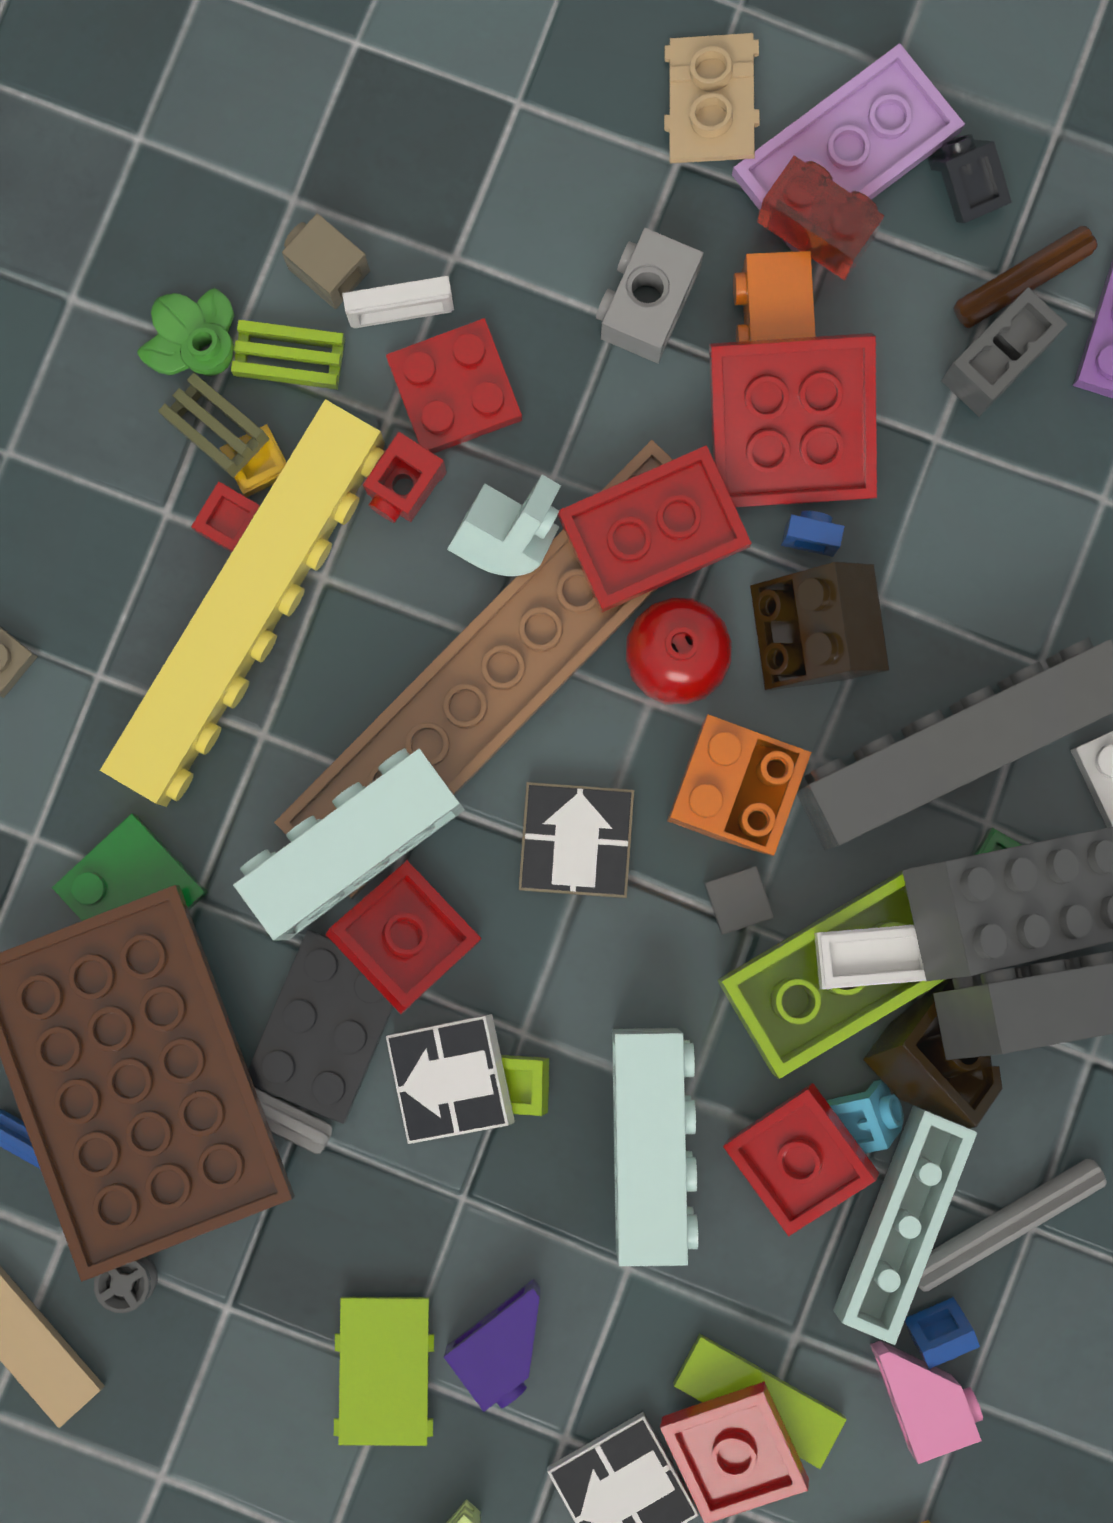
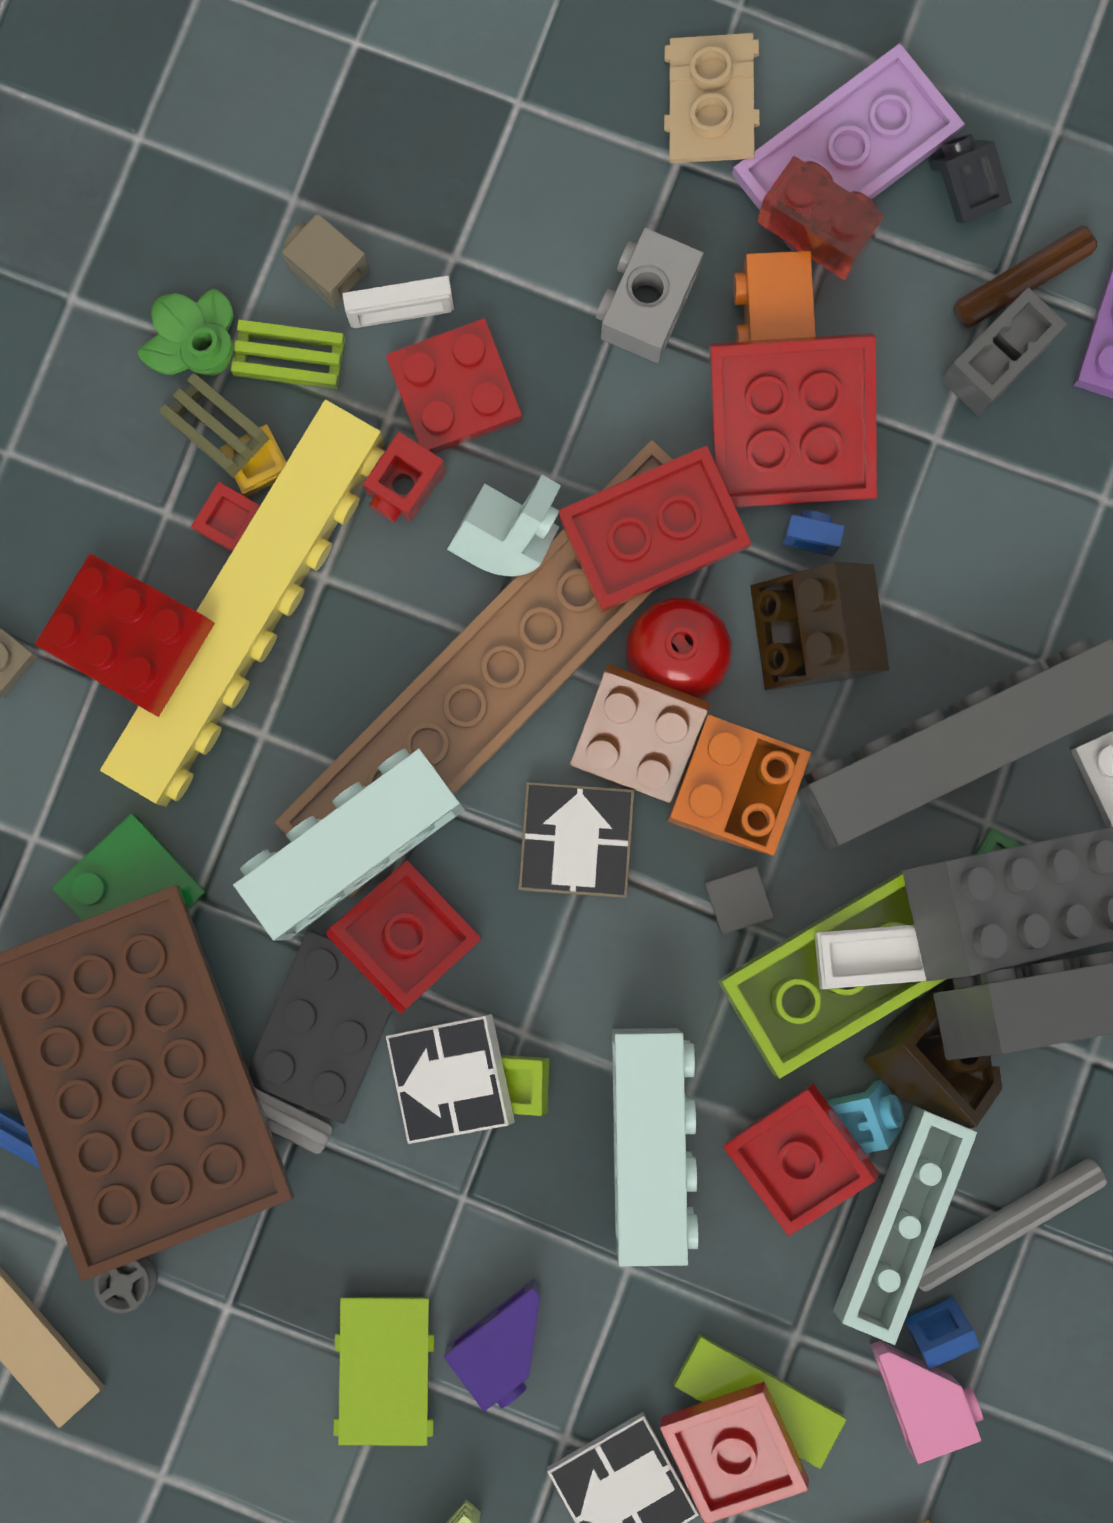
none -> red plate [35,553,215,717]
none -> plate [570,664,710,804]

